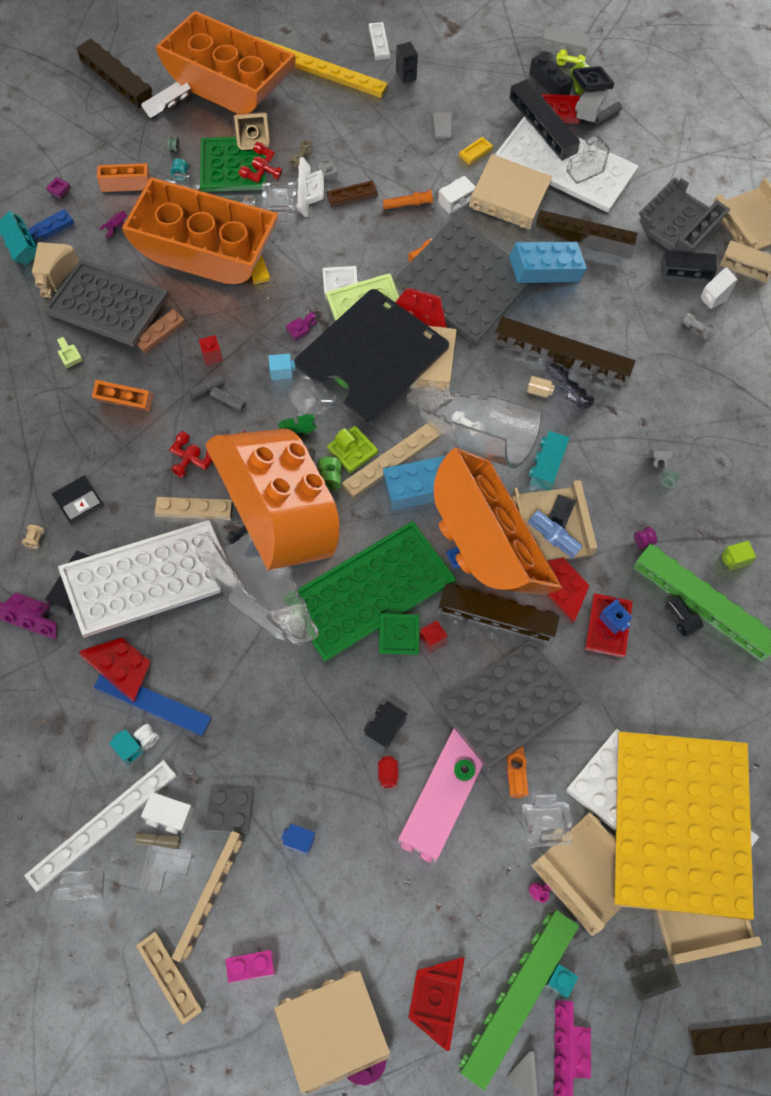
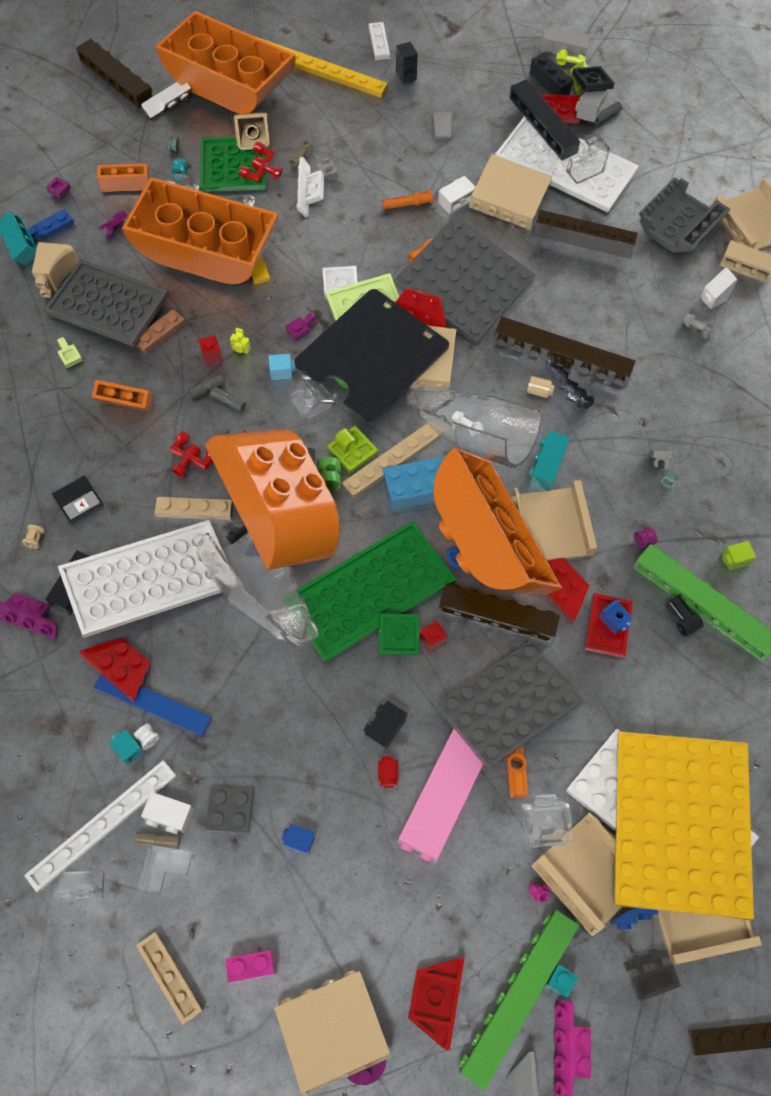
tan plate [171,831,243,963] -> none
clear panel [262,182,297,222] -> none
green hinge [278,413,317,434] -> none
reddish brown tile [326,180,378,208] -> none
green plate [454,760,475,781] -> none
yellow tile [459,137,493,165] -> none
dark azure brick [509,242,587,283] -> none
medium blue piece [528,510,583,559] -> none
black slope [549,494,576,529] -> none
black brick [661,250,717,281] -> none
none -> neon yellow plate [230,328,251,354]
none -> blue slope [610,908,659,930]

